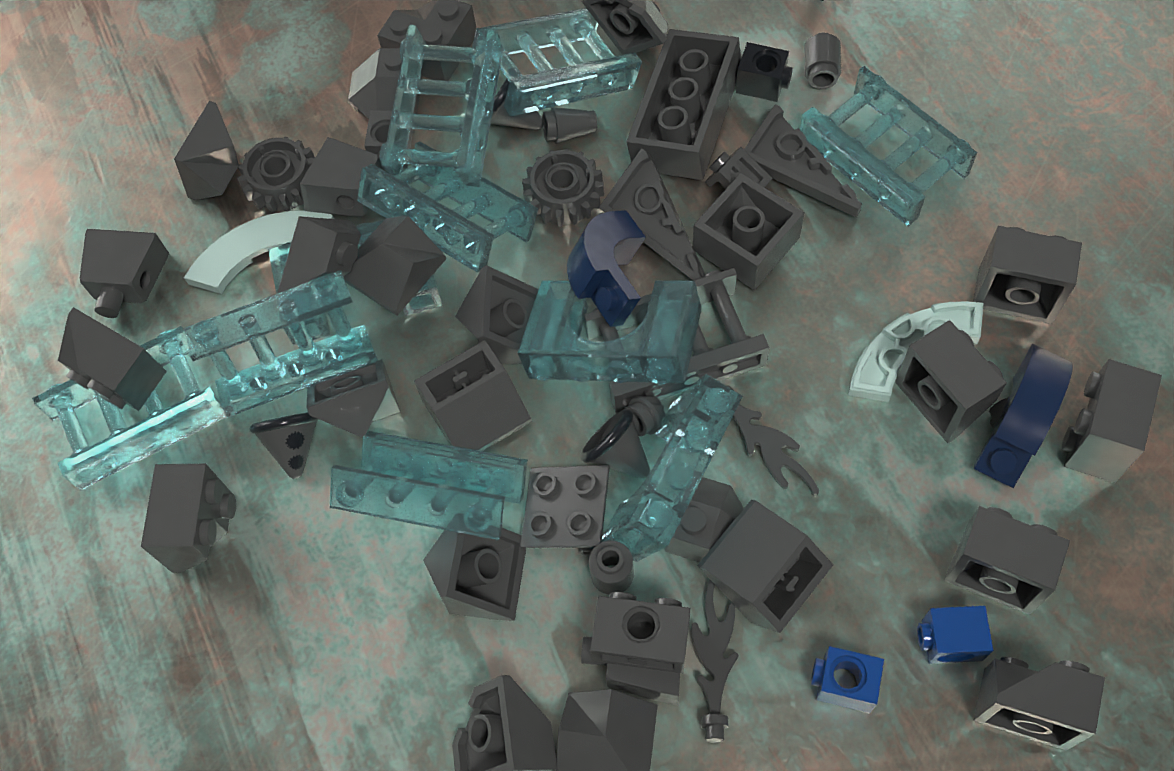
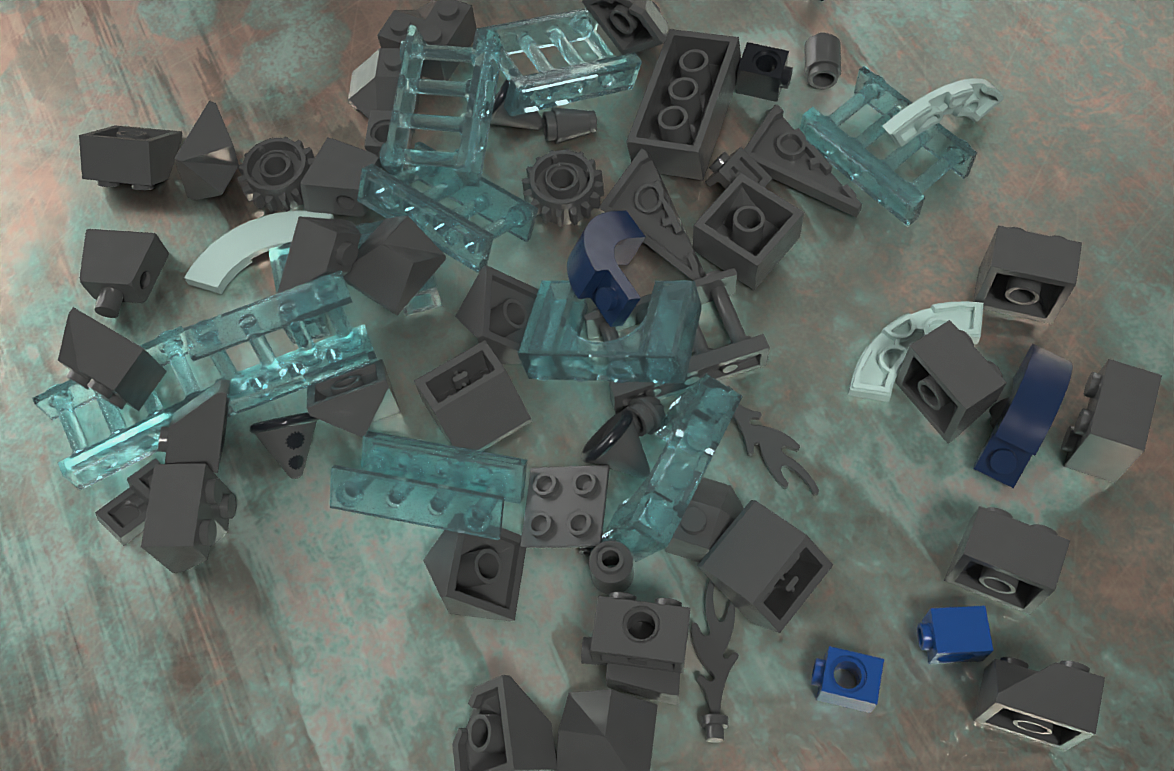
none -> dark grey slope [79,125,182,190]
none -> dark grey slope [95,458,160,546]
none -> dark grey slope [158,379,230,473]
none -> light aqua tile [882,78,1004,148]

